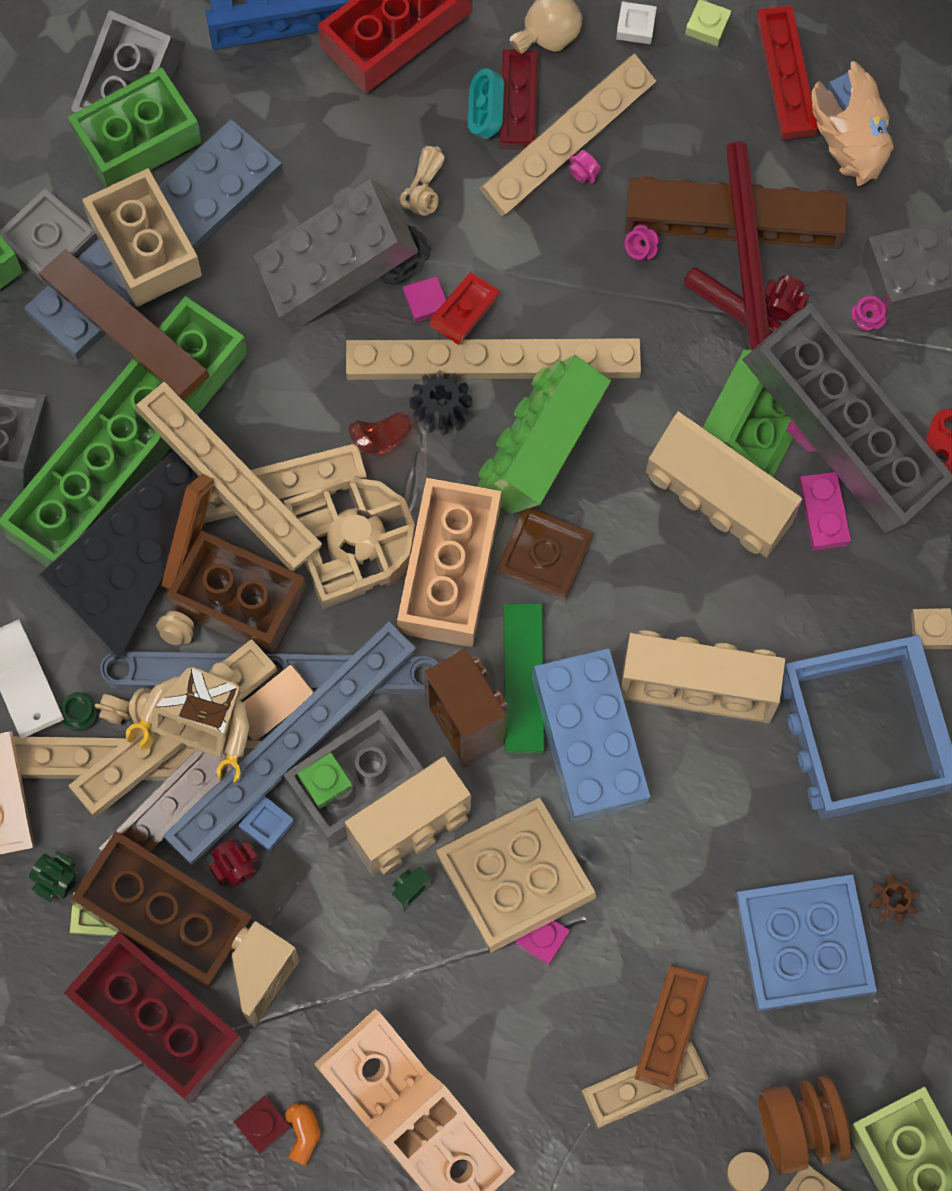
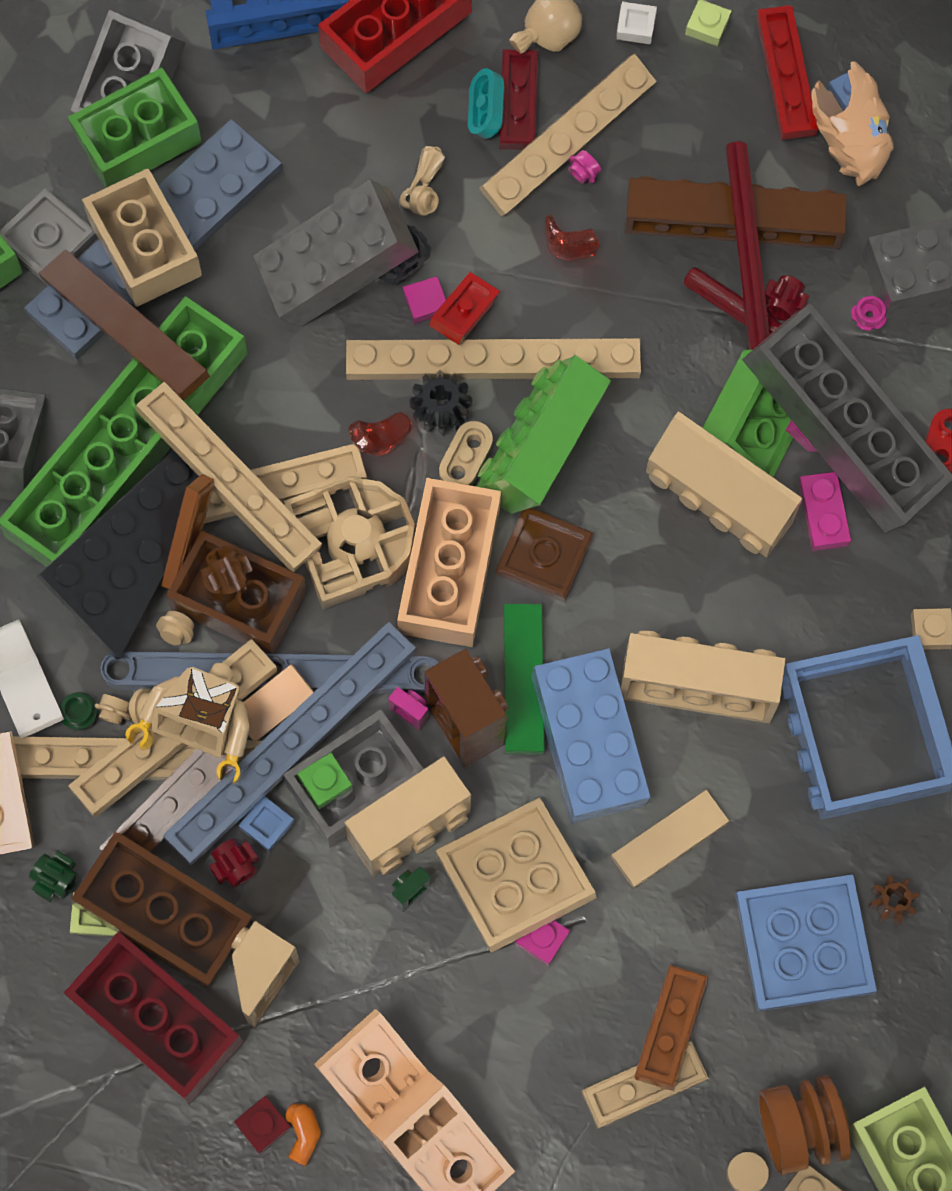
dark pink plate [624,225,659,261] -> none
none -> reddish brown gear [201,546,253,594]
none -> dark pink plate [388,687,429,731]
none -> tan plate [439,421,493,486]
none -> clear red hair [544,214,600,261]
none -> tan tile [611,790,729,889]

